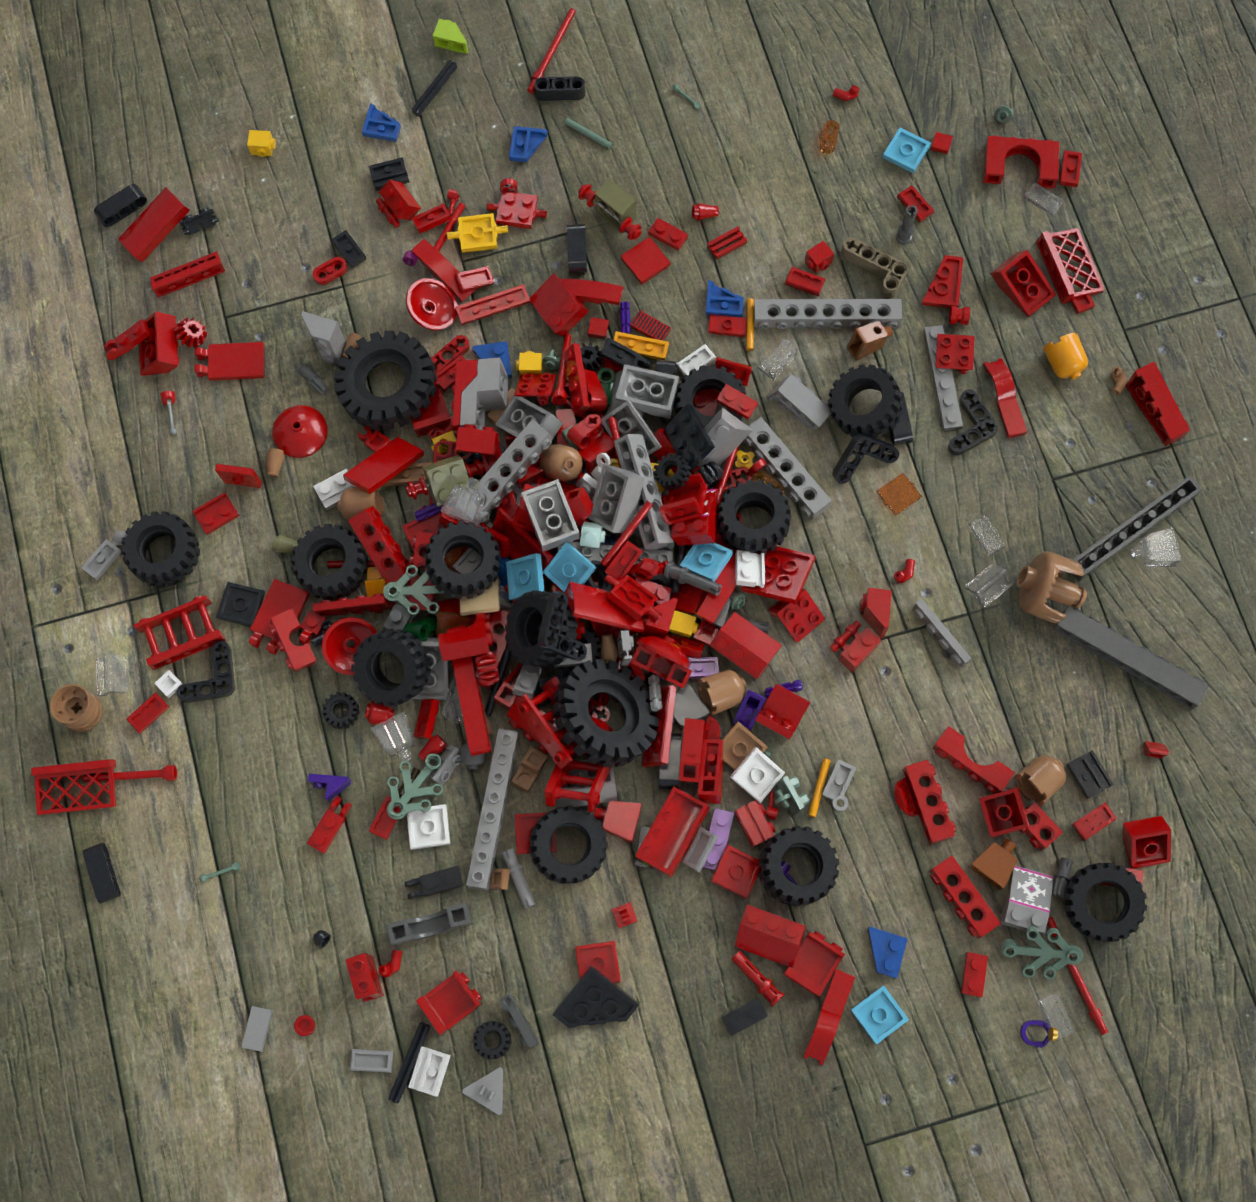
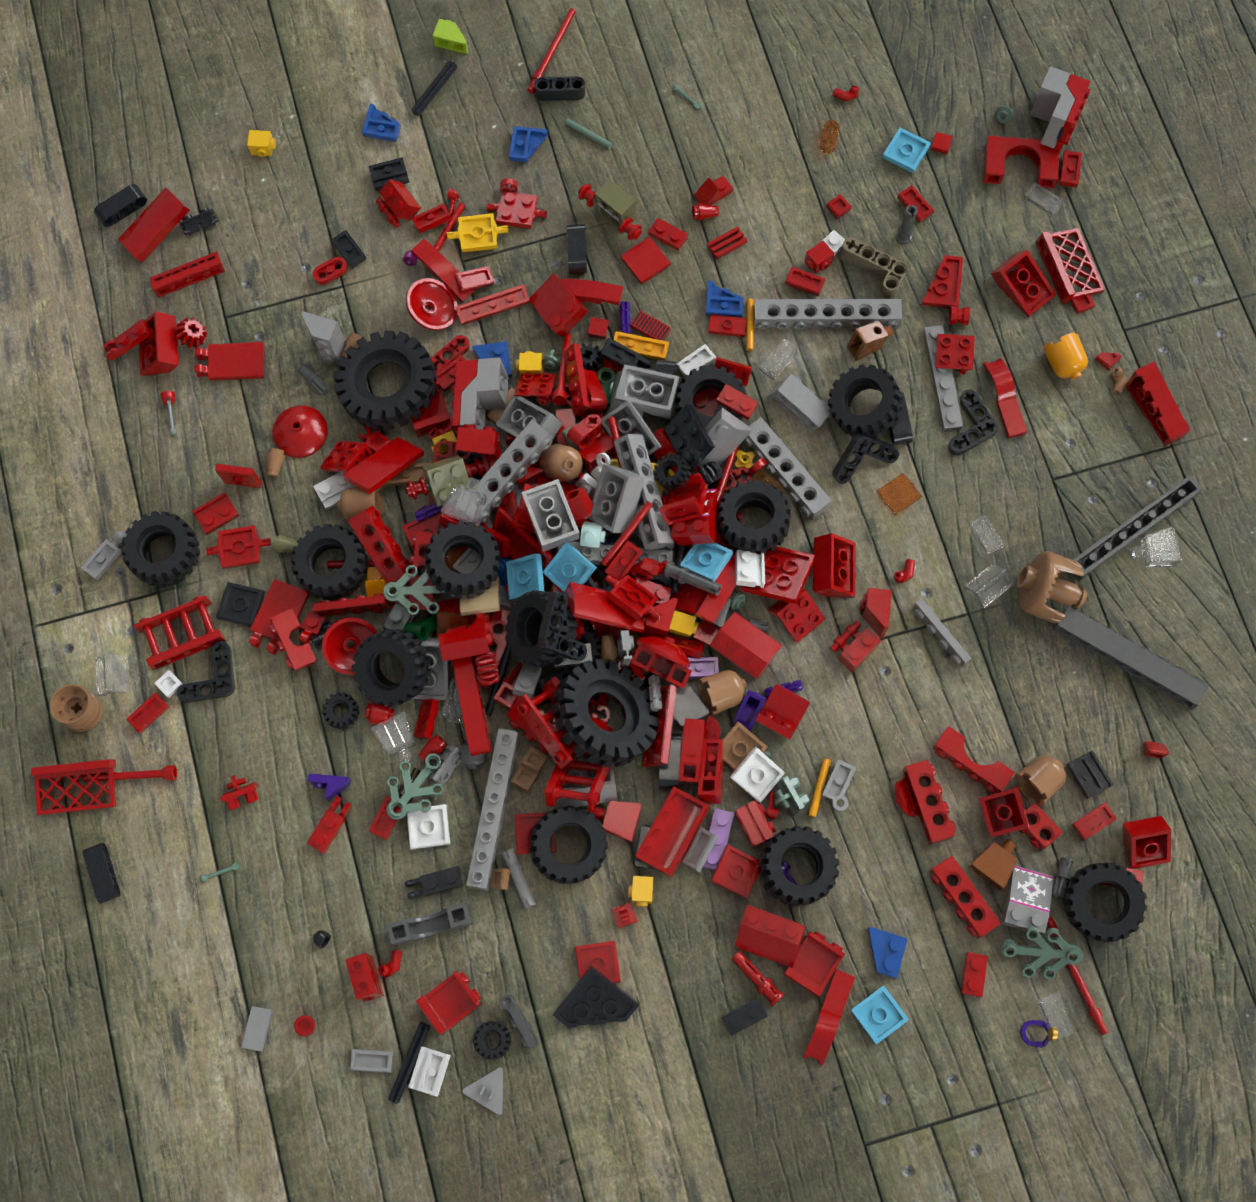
none -> red plate [206,525,272,569]
none -> red hips [220,775,258,810]
none -> red bracket [320,441,373,485]
none -> yellow brick [628,876,653,907]
none -> red slope [694,175,733,205]
none -> red slope [813,533,856,598]
none -> white plate [821,230,845,255]
none -> red tile [826,194,852,219]
none -> light grey piece [1030,66,1091,151]
none -> red tile [1095,352,1122,371]

